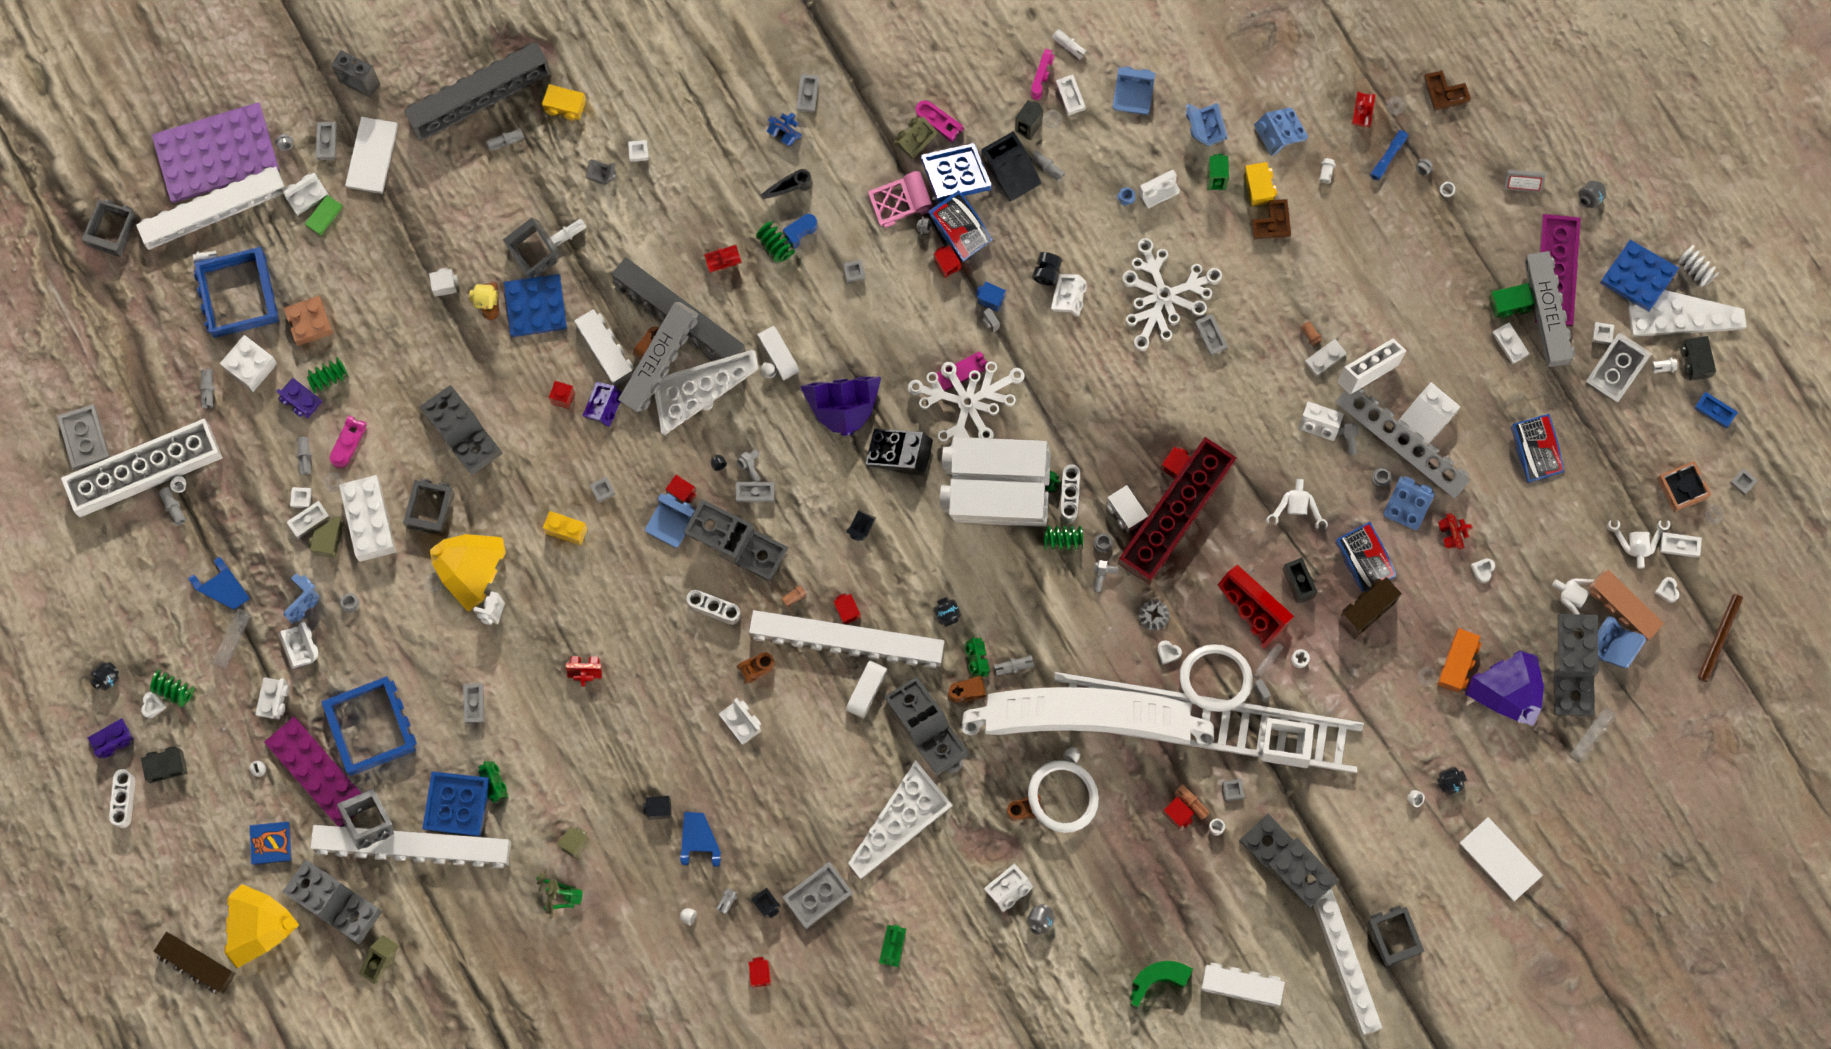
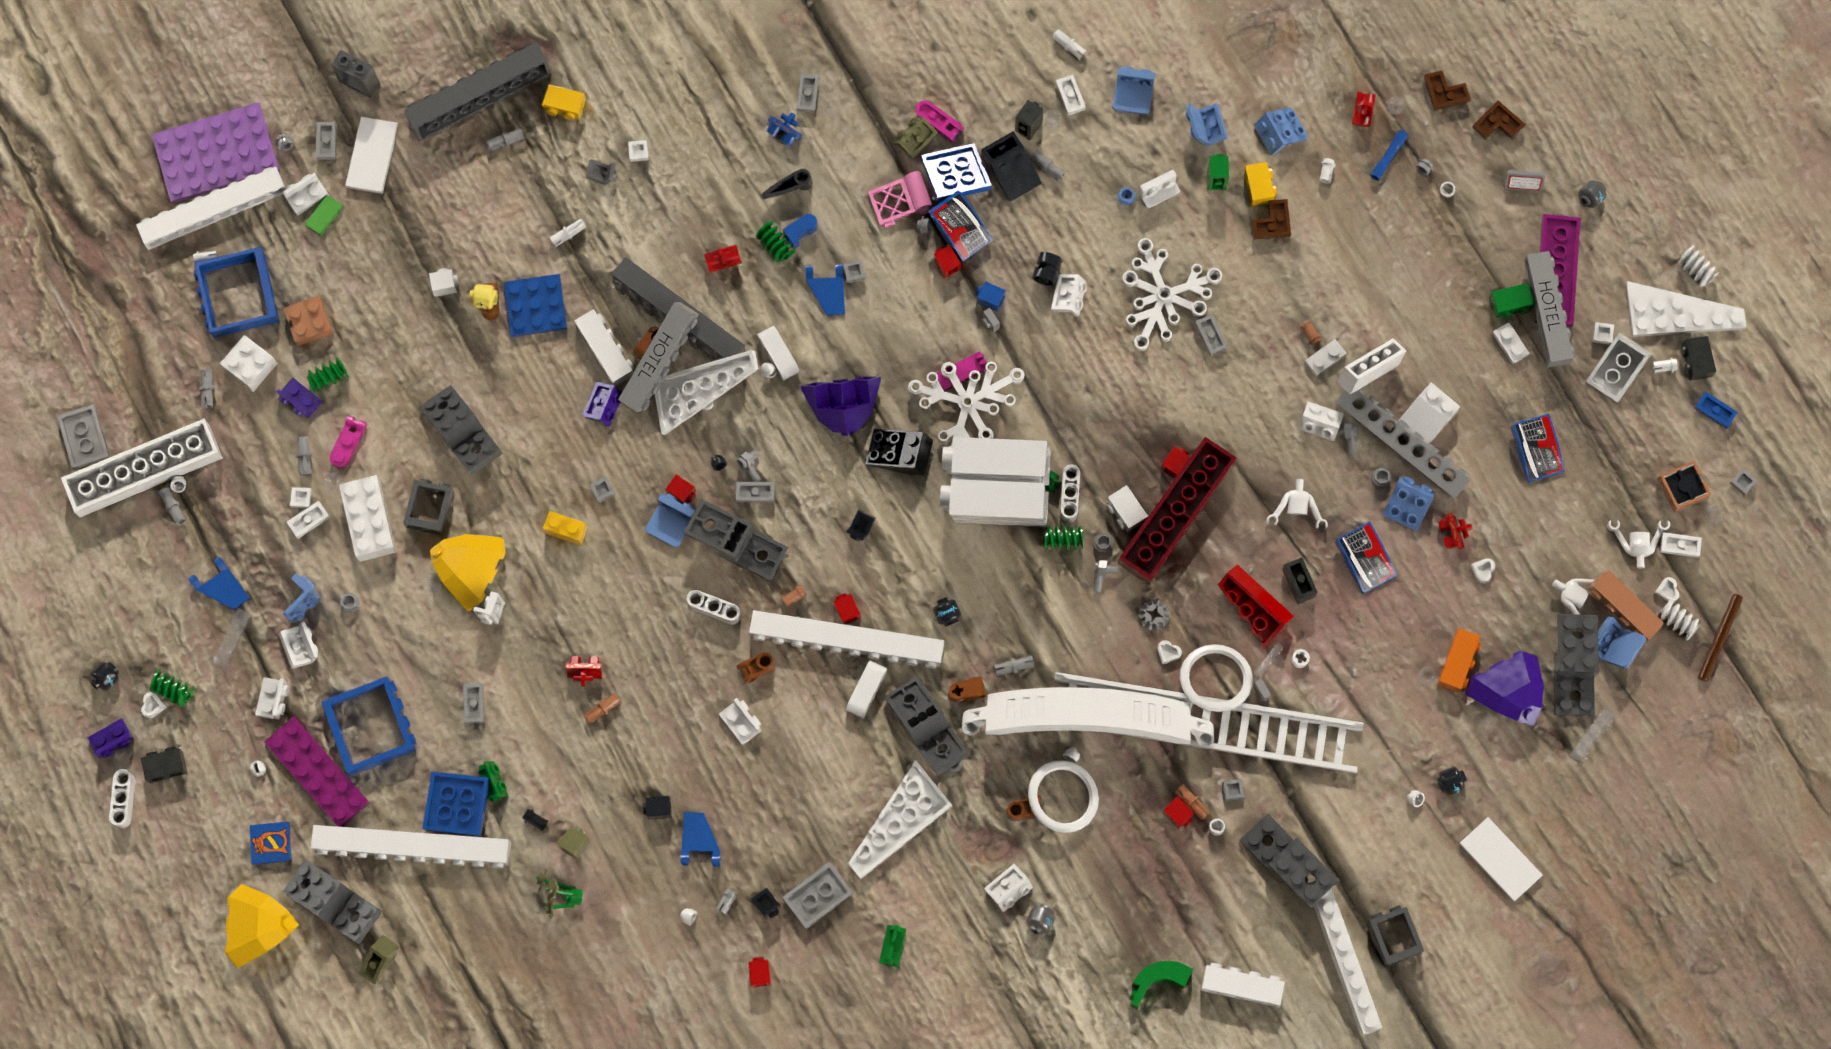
dark grey window [82,200,137,257] -> none
dark brown brick [153,931,236,994] -> none
olive slope [308,517,344,558] -> none
dark grey window [337,789,394,850] -> none
dark grey window [503,218,562,278] -> none
red brick [549,380,575,410] -> none
green hinge [965,637,990,678] -> none
dark pink plate [1031,48,1055,100] -> none
white window [1258,718,1314,768] -> none
dark brown brick [1339,577,1402,640] -> none
blue plate [1600,240,1679,312] -> none
none -> black pin [522,809,549,831]
none -> nougat axle [584,692,621,723]
none -> blue flag [805,264,845,315]
none -> reddish brown plate [1472,100,1526,140]
none -> white piece [1657,599,1701,641]

